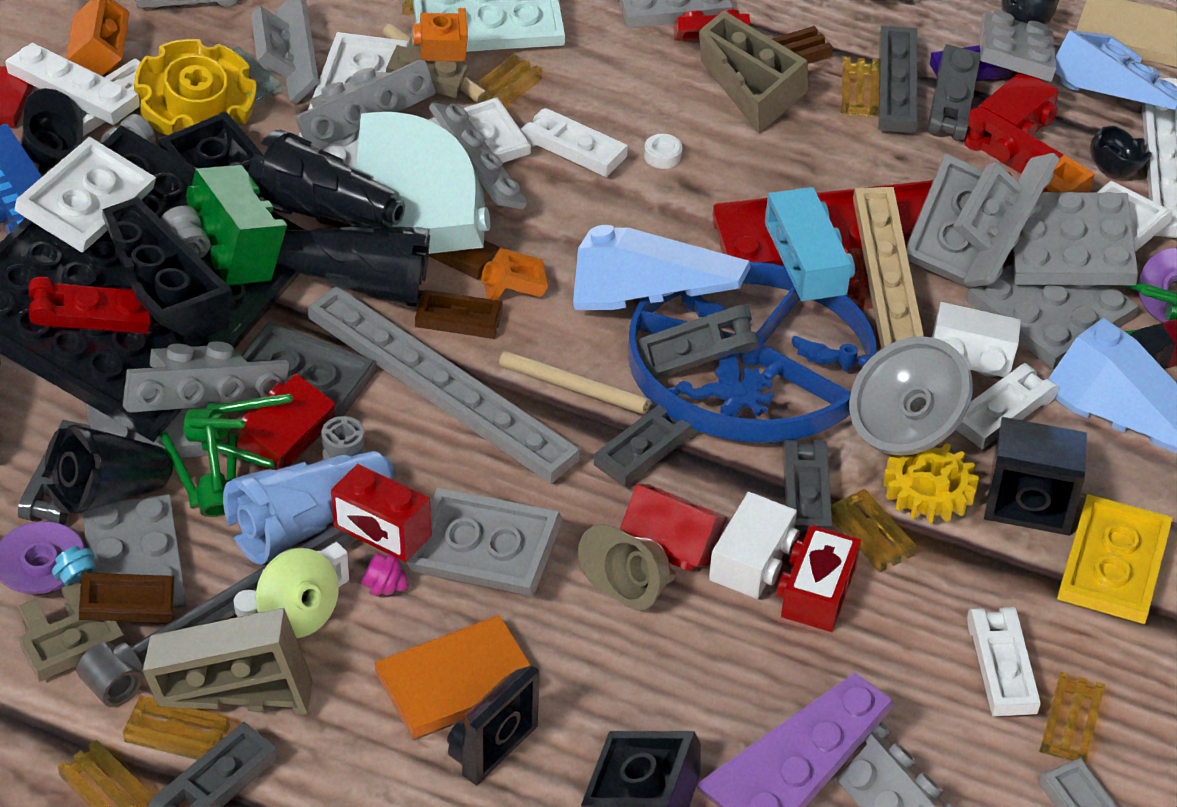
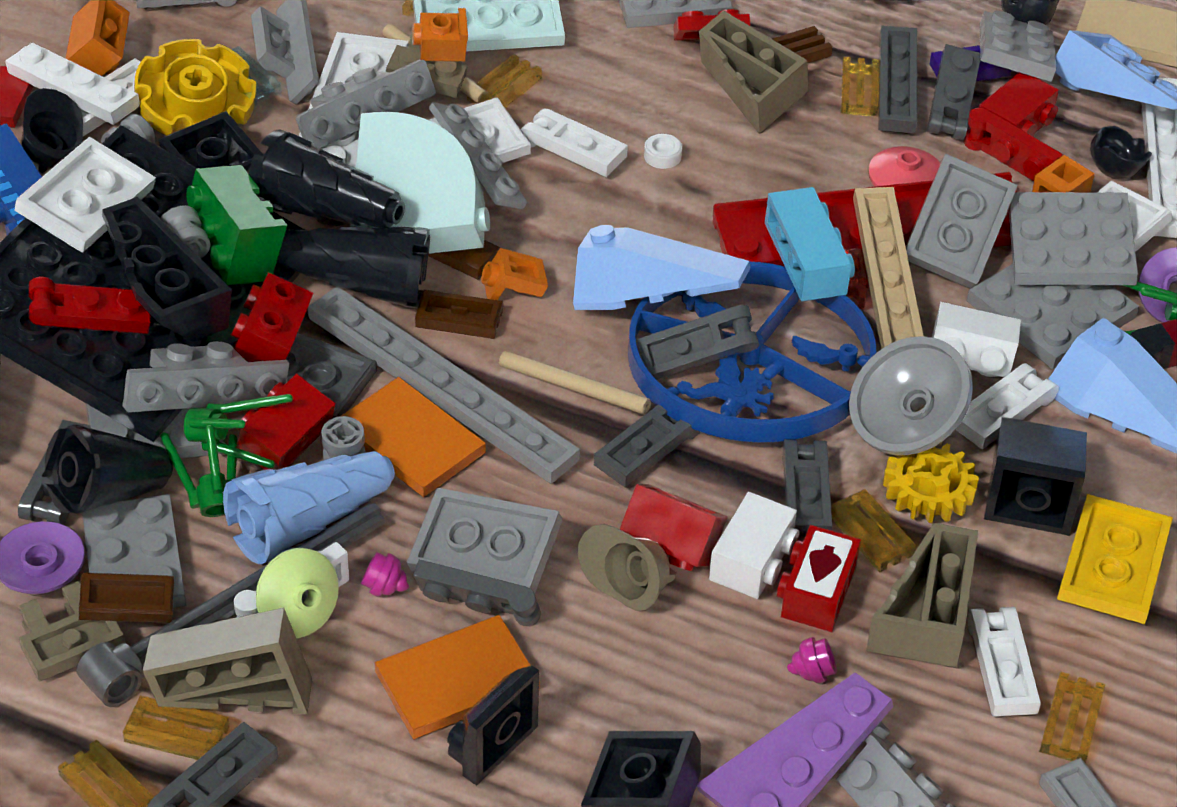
medium azure plate [52,546,97,586] -> none
red brick [331,463,432,562] -> none
light grey bracket [953,153,1060,287] -> none
none -> red brick [231,272,314,362]
none -> orange tile [340,377,486,498]
none -> dark grey plate [413,559,541,627]
none -> dark pink plate [787,637,837,684]
none -> dark tan wedge [866,523,978,668]
none -> coral dish [868,146,940,186]

